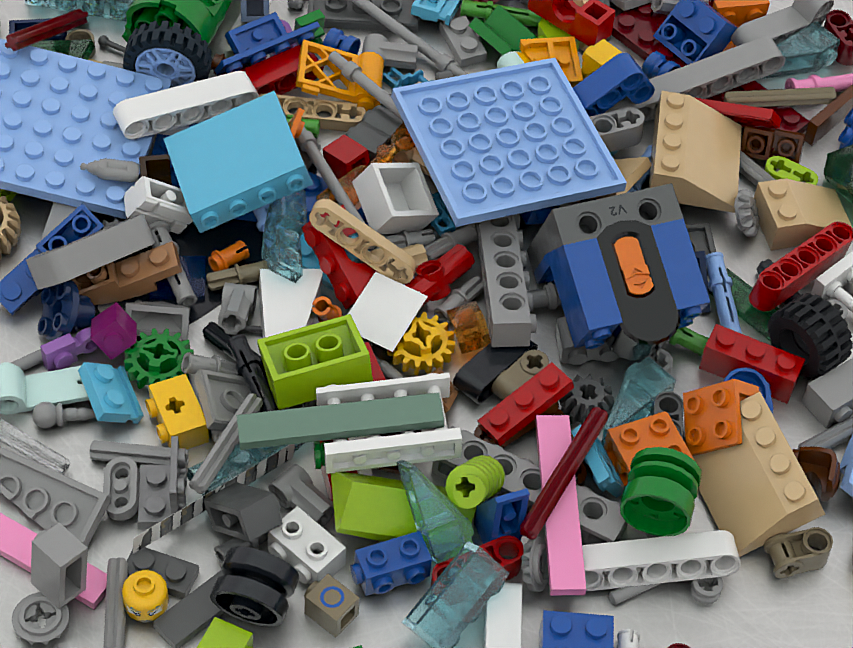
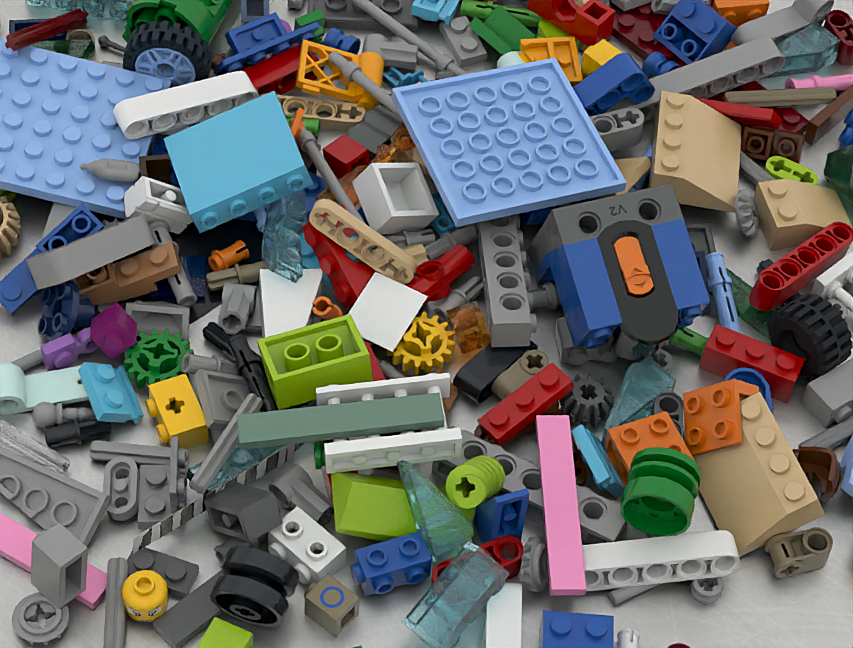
dark red axle [520,407,608,540] -> none
none -> black axle [44,419,112,449]

